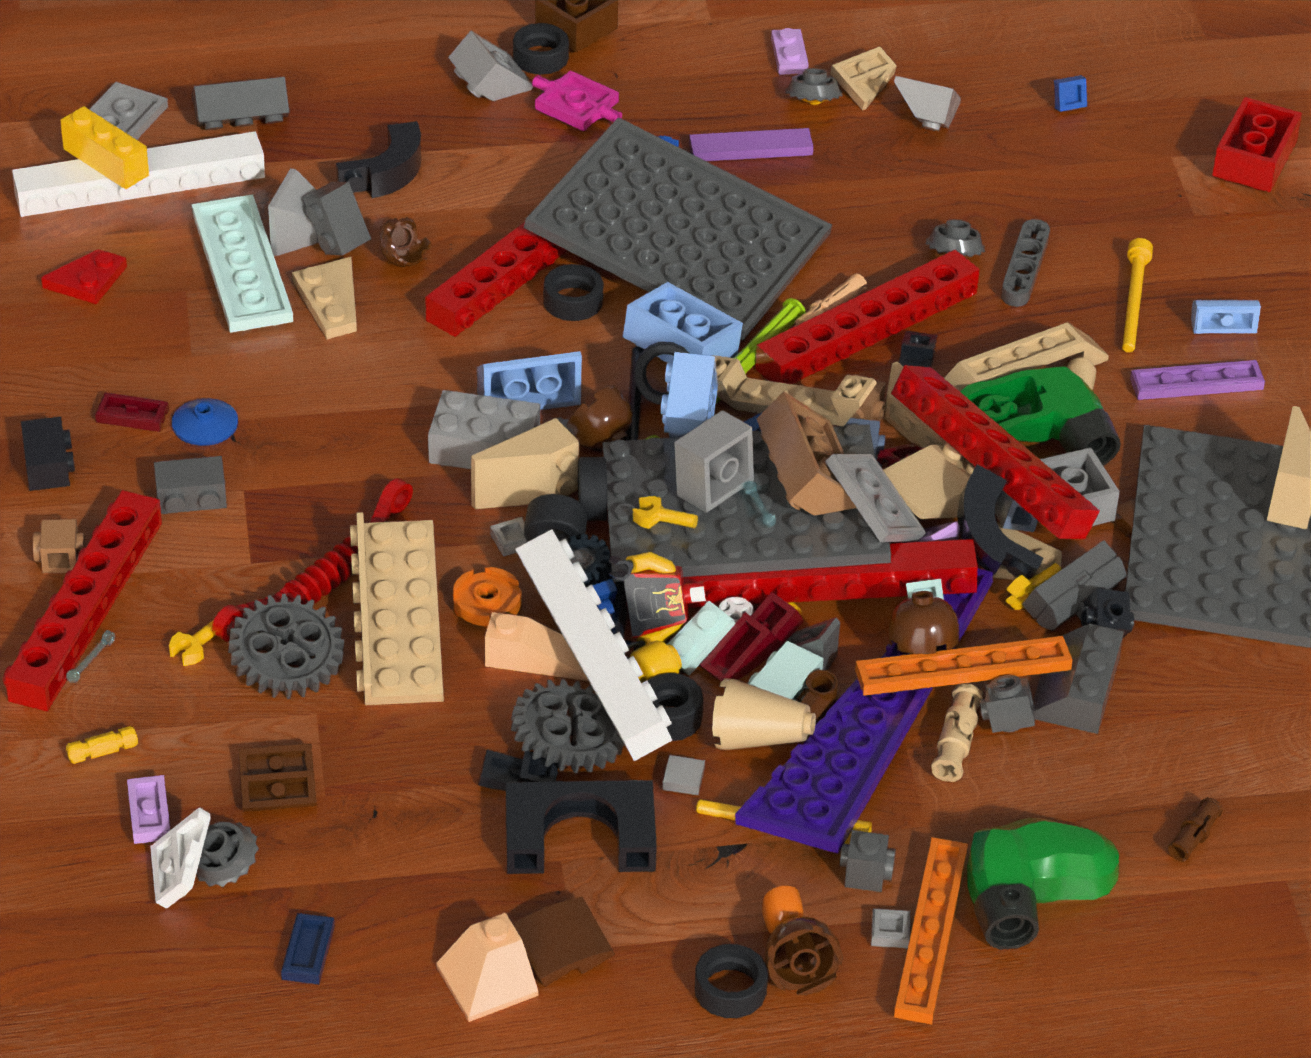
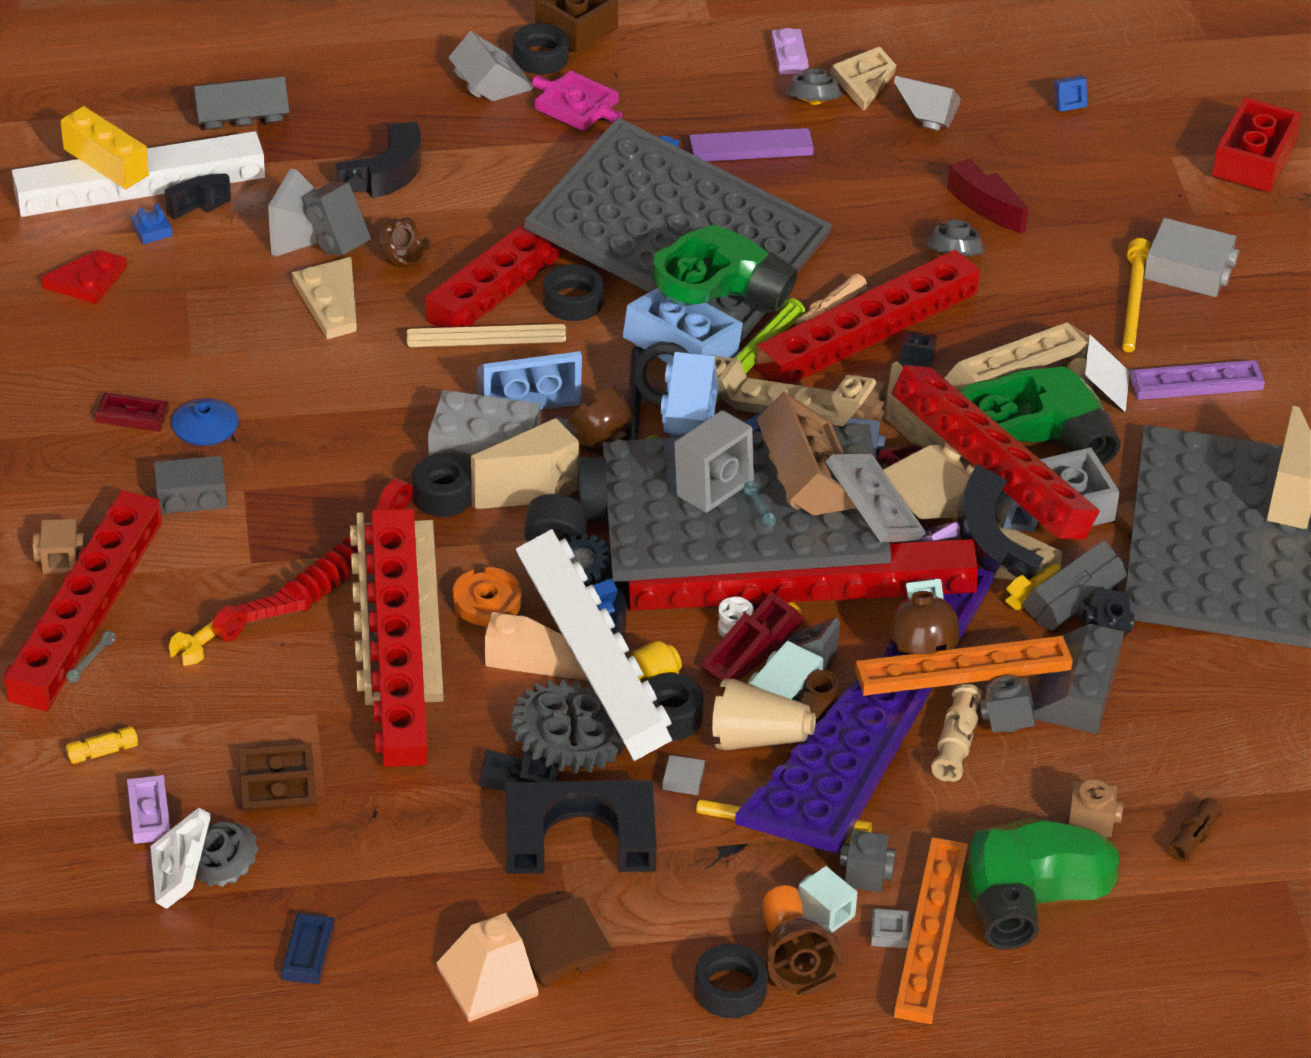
black brick [21,417,75,491] -> none
light grey tile [89,82,168,140] -> none
light aqua plate [192,194,293,333] -> none
dark grey gear [228,594,344,699] -> none
light grey tile [490,517,527,556] -> none
torso [609,552,707,659] -> none
yellow bar [632,496,698,529] -> none
light aqua plate [667,601,736,676] -> none
dark grey beam [1001,219,1050,307] -> none
light blue brick [1191,300,1261,334] -> none
none -> blue tile [131,203,172,244]
none -> black slope [164,173,231,220]
none -> red brick [365,509,427,767]
none -> tan axle [407,324,566,348]
none -> black tyre [412,454,471,517]
none -> green piece [652,225,798,313]
none -> light aqua brick [798,866,858,932]
none -> dark red slope [947,158,1028,233]
none -> medium nougat brick [1068,780,1123,838]
none -> white sticker [1085,335,1130,412]
none -> light grey brick [1144,218,1239,297]

